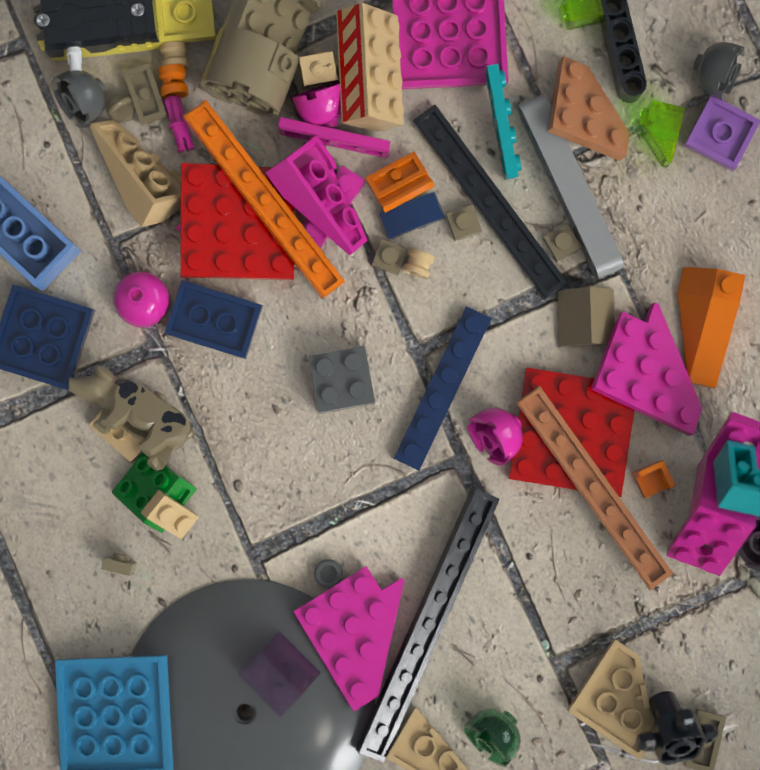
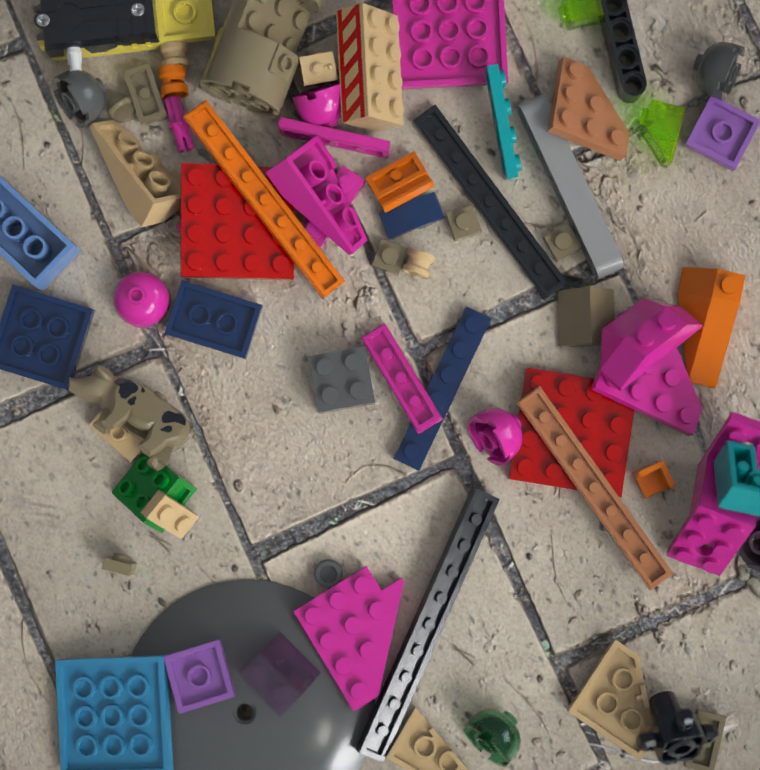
none -> medium lavender plate [164,640,236,714]
none -> dark pink tile [361,323,443,434]
none -> dark pink wedge [600,298,702,391]

